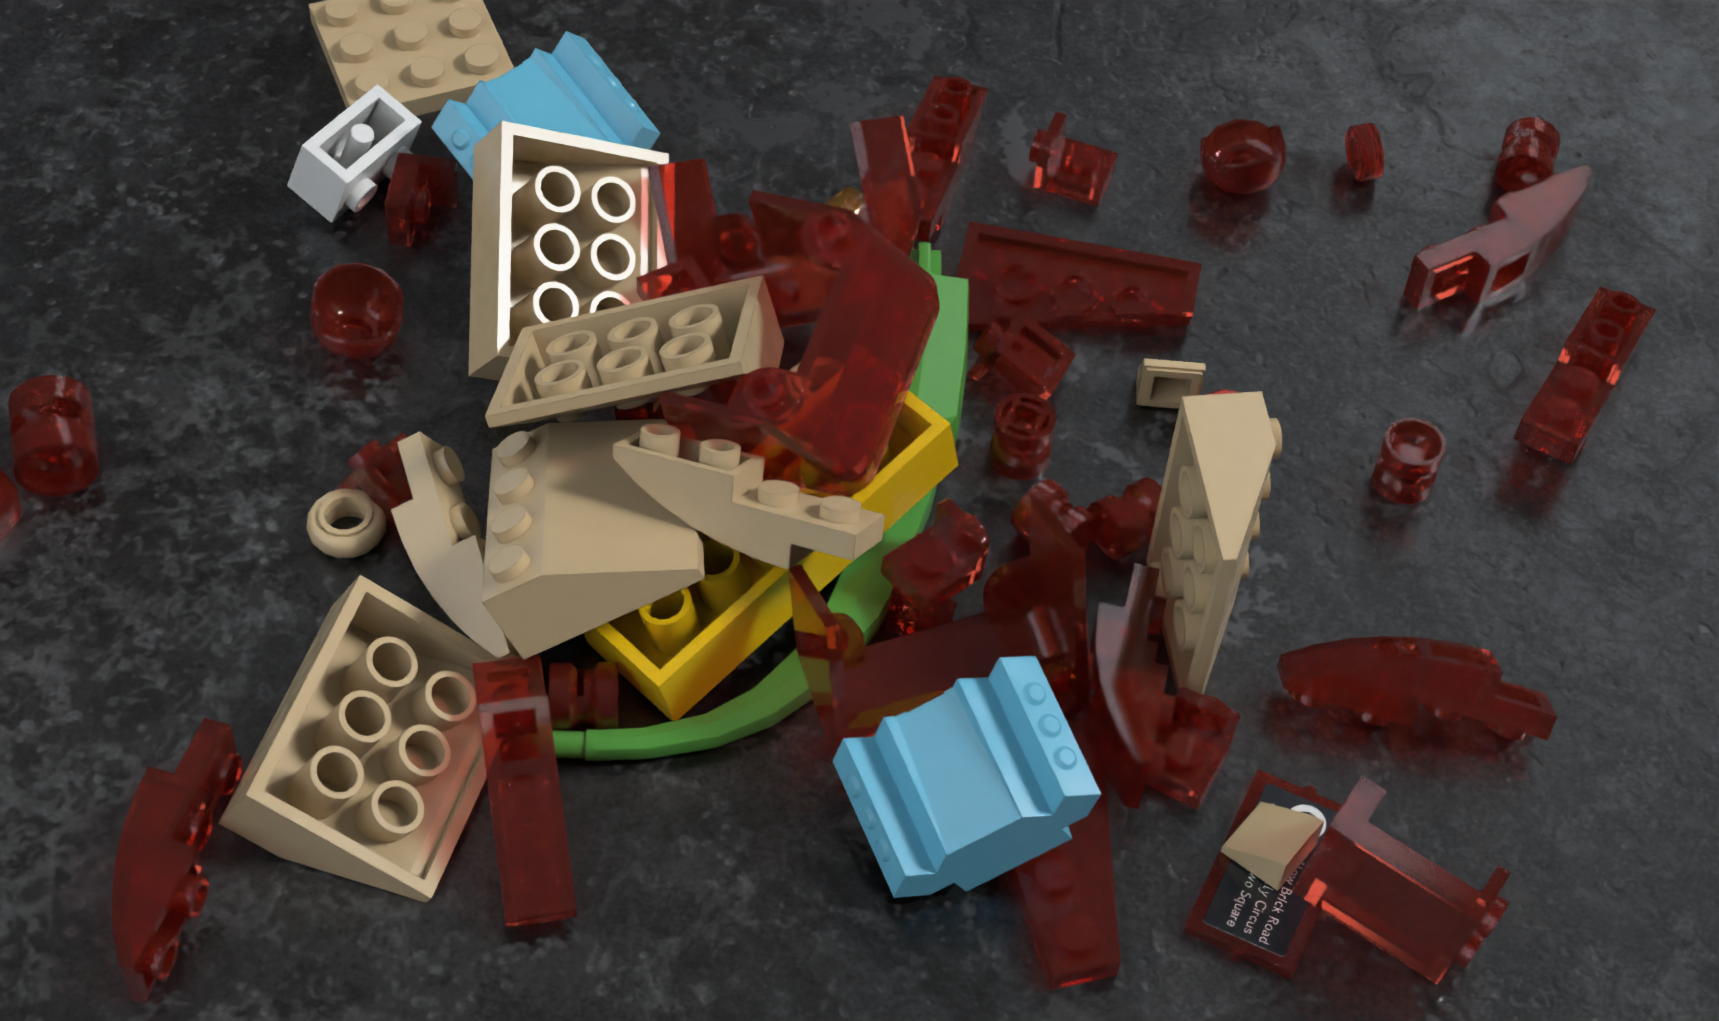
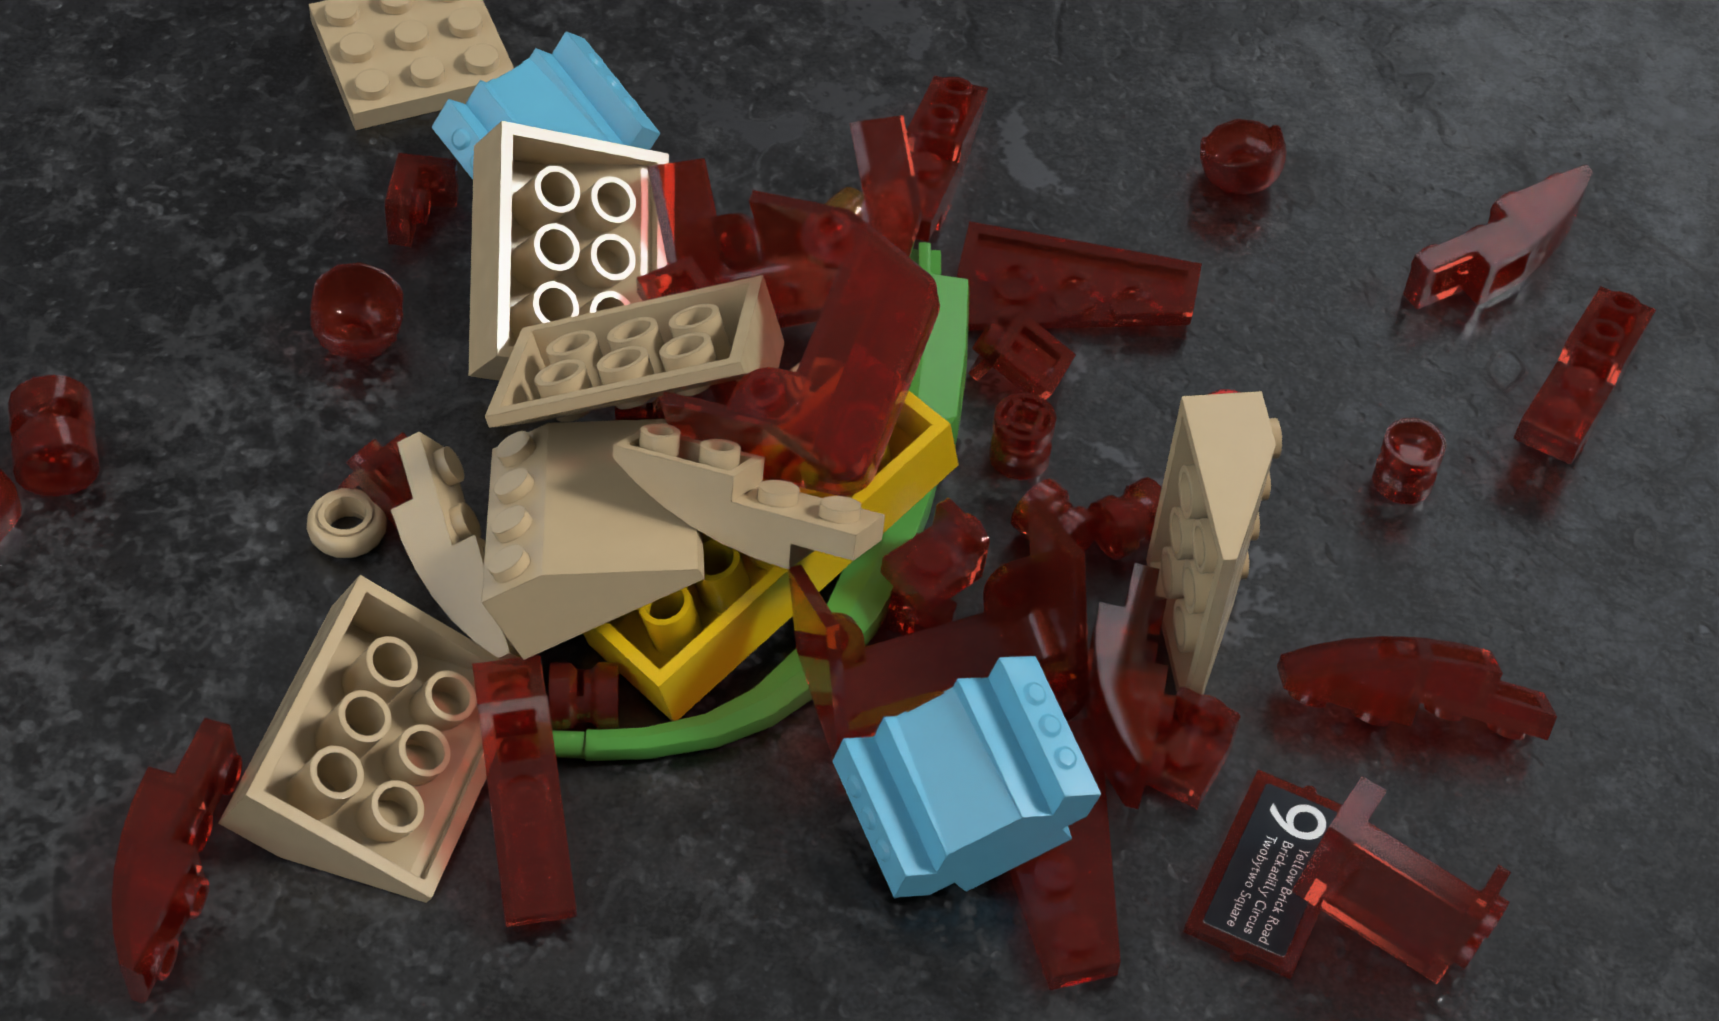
white brick [287,84,422,223] -> none
clear red bracket [1029,111,1118,206] -> none
tan slope [1136,358,1206,409] -> none
tan slope [1221,802,1324,891] -> none
clear red tile [1345,122,1384,182] -> none
clear red wheel [1494,117,1561,197] -> none

